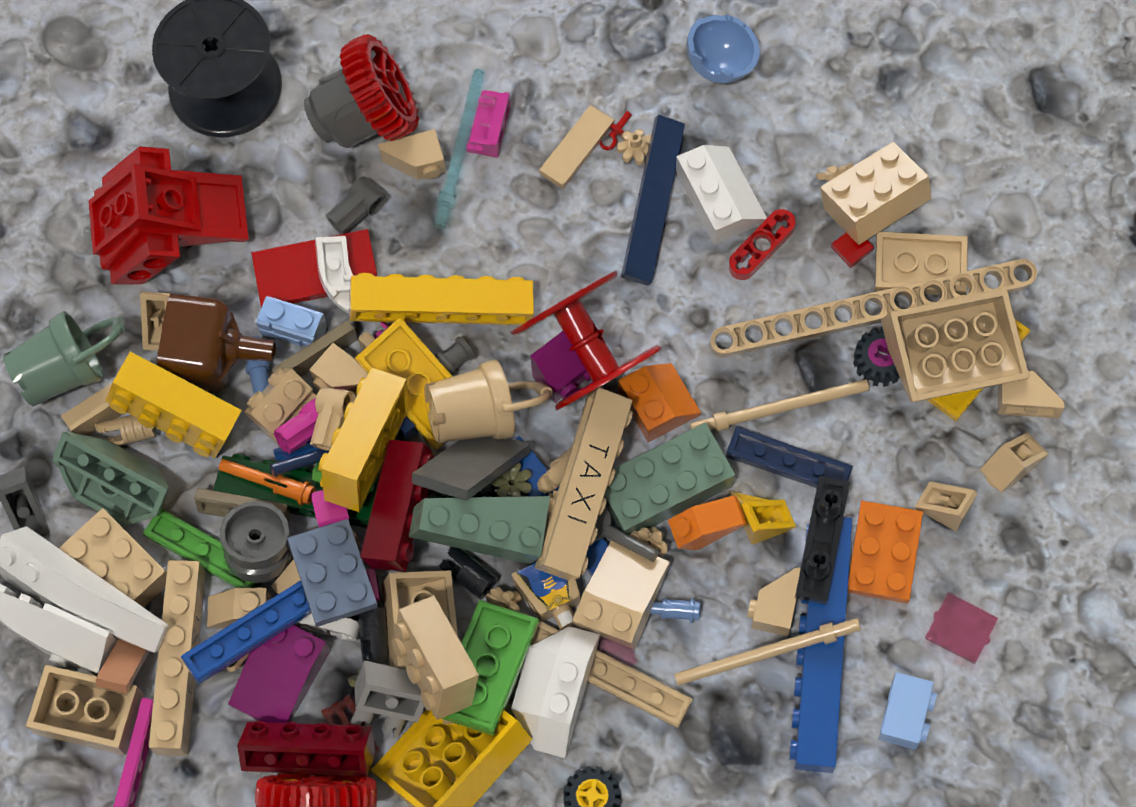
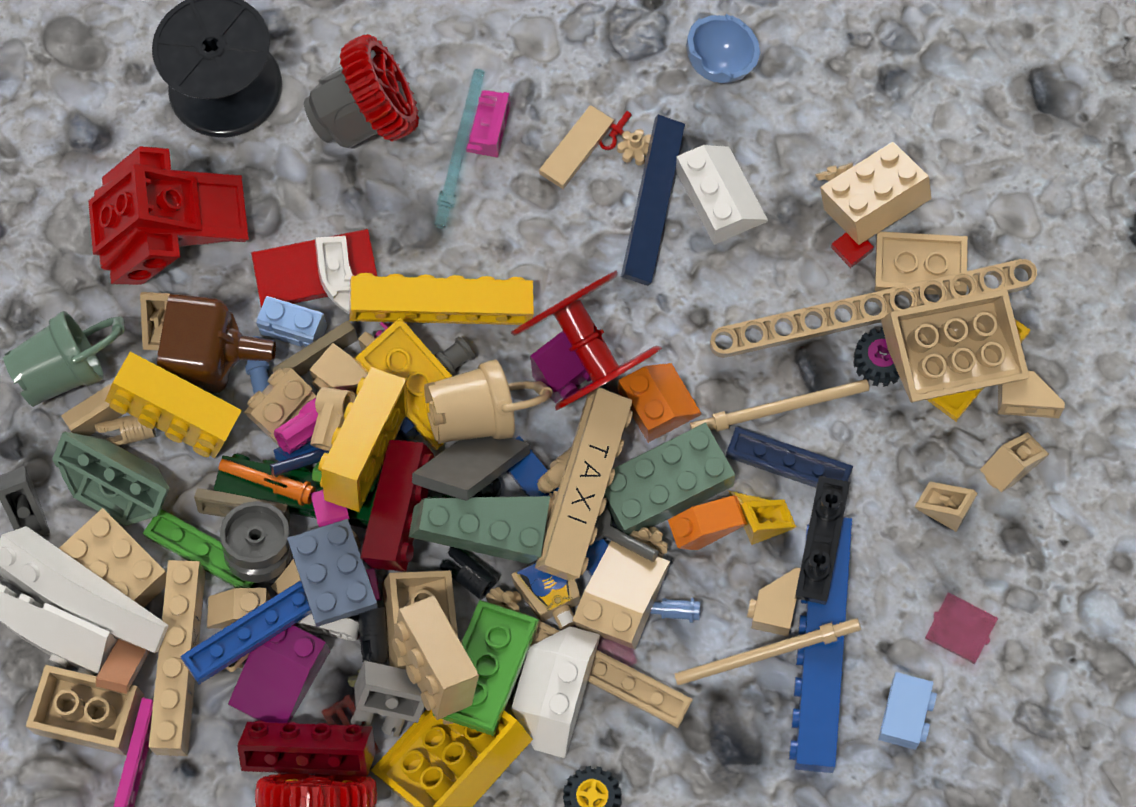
dark grey piece [326,177,387,234] -> none
tan slope [378,129,446,180] -> none
olive plant [491,462,531,497] -> none
red beam [729,209,795,280] -> none
orange plate [847,500,923,604] -> none

